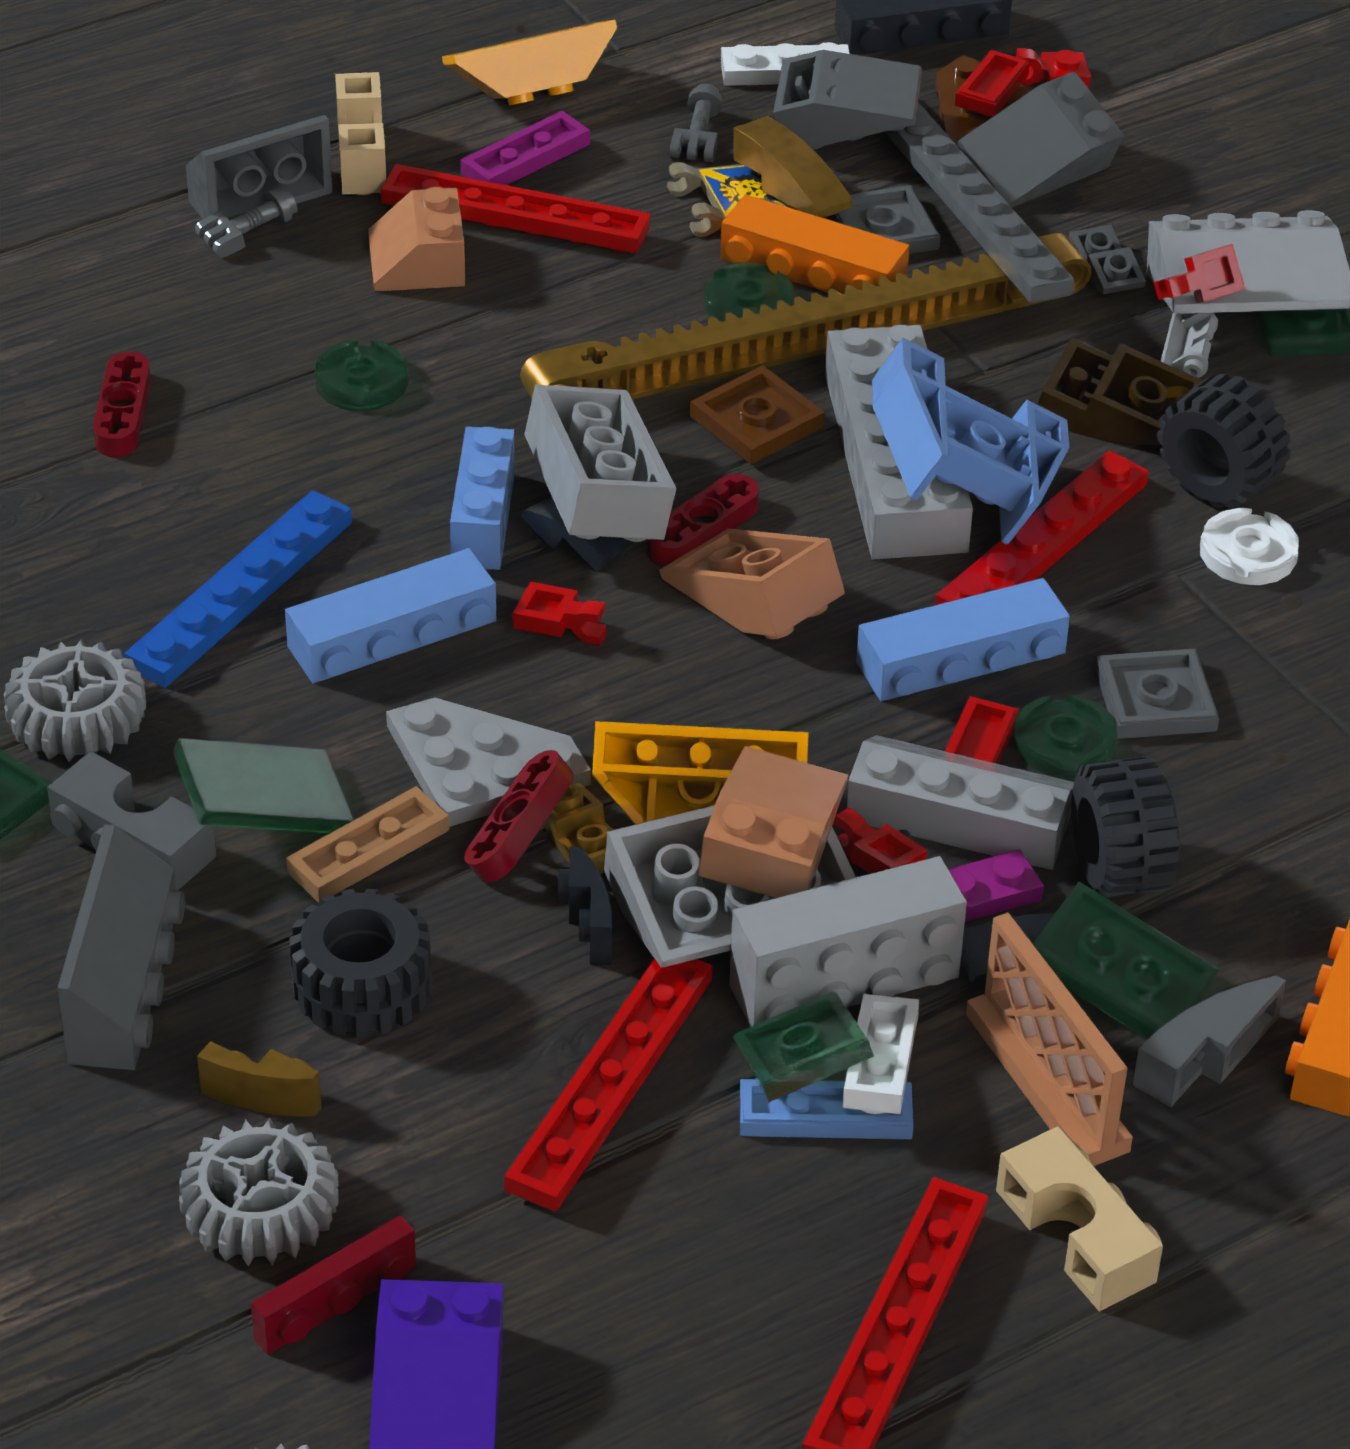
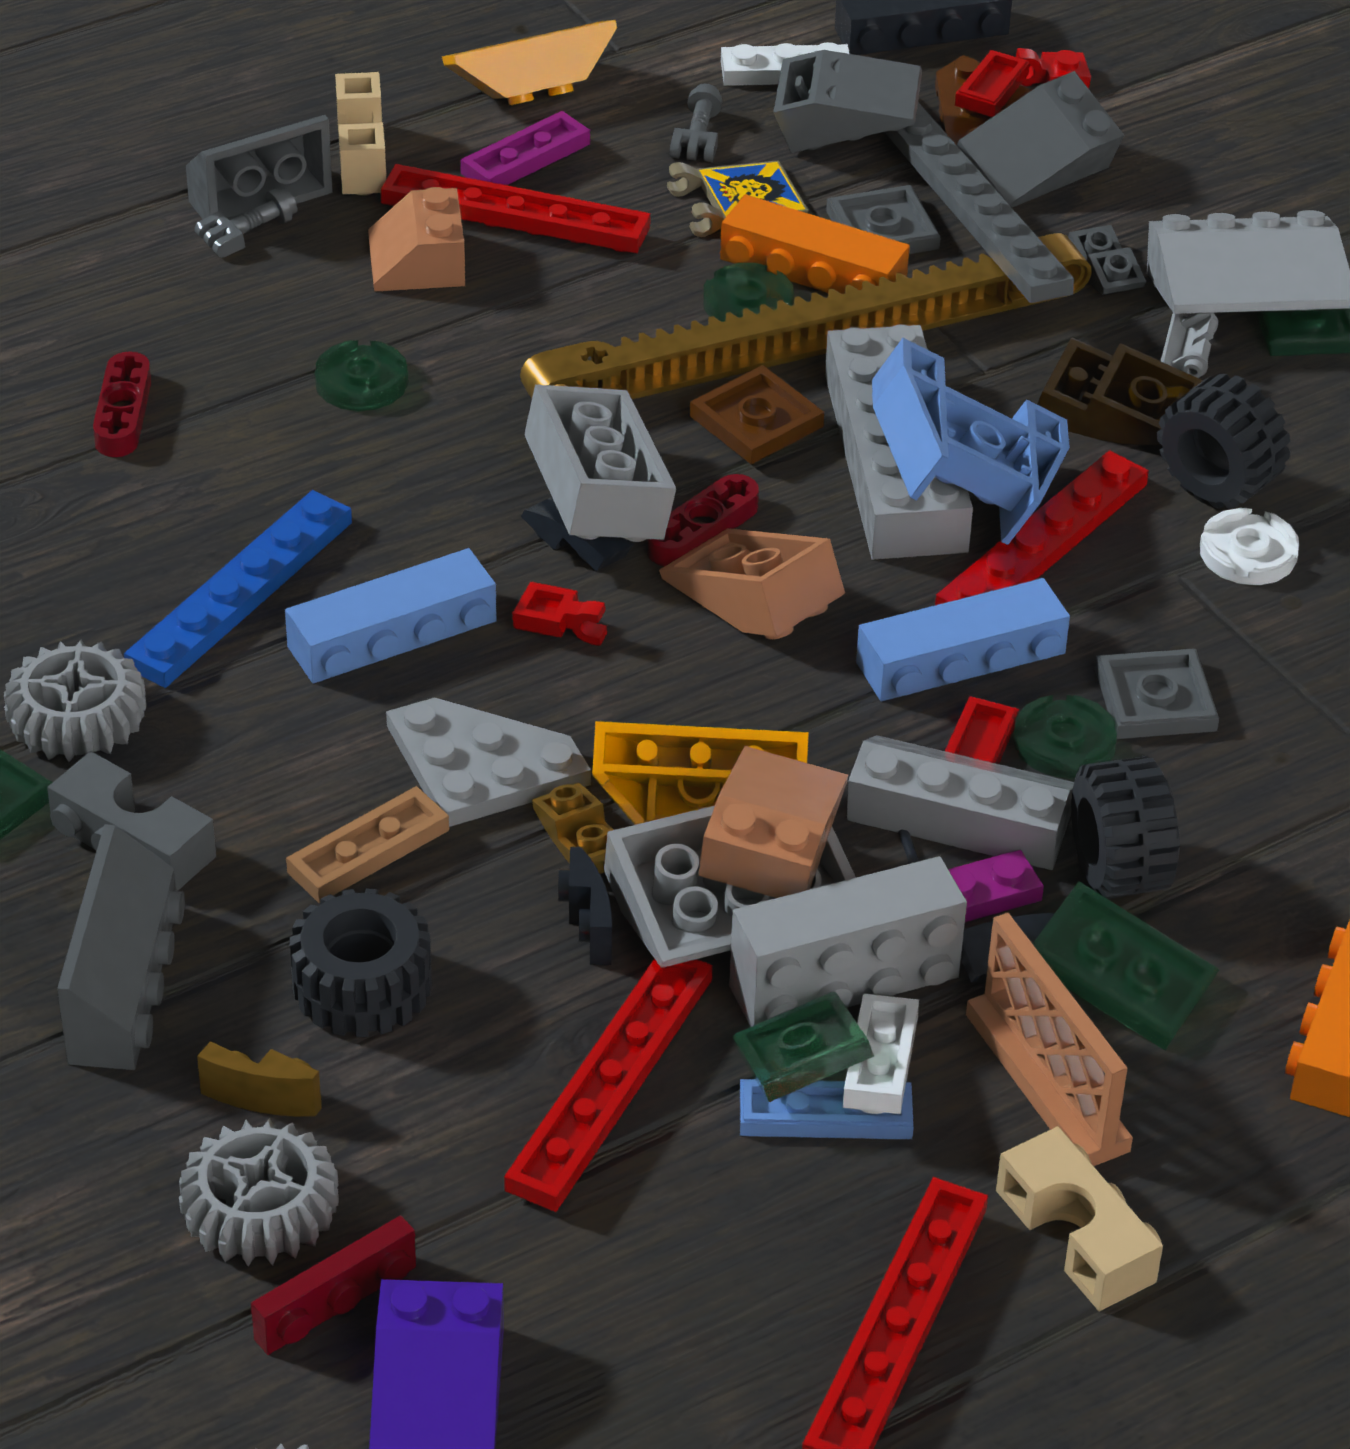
tile [173,738,354,833] -> none
medium blue brick [450,427,515,570] -> none
dark red beam [464,750,574,883] -> none
pearl gold slope [733,116,853,218] -> none
red plate [834,808,928,874] -> none
dark grey slope [1133,975,1286,1107] -> none
plate [1153,244,1245,303] -> none

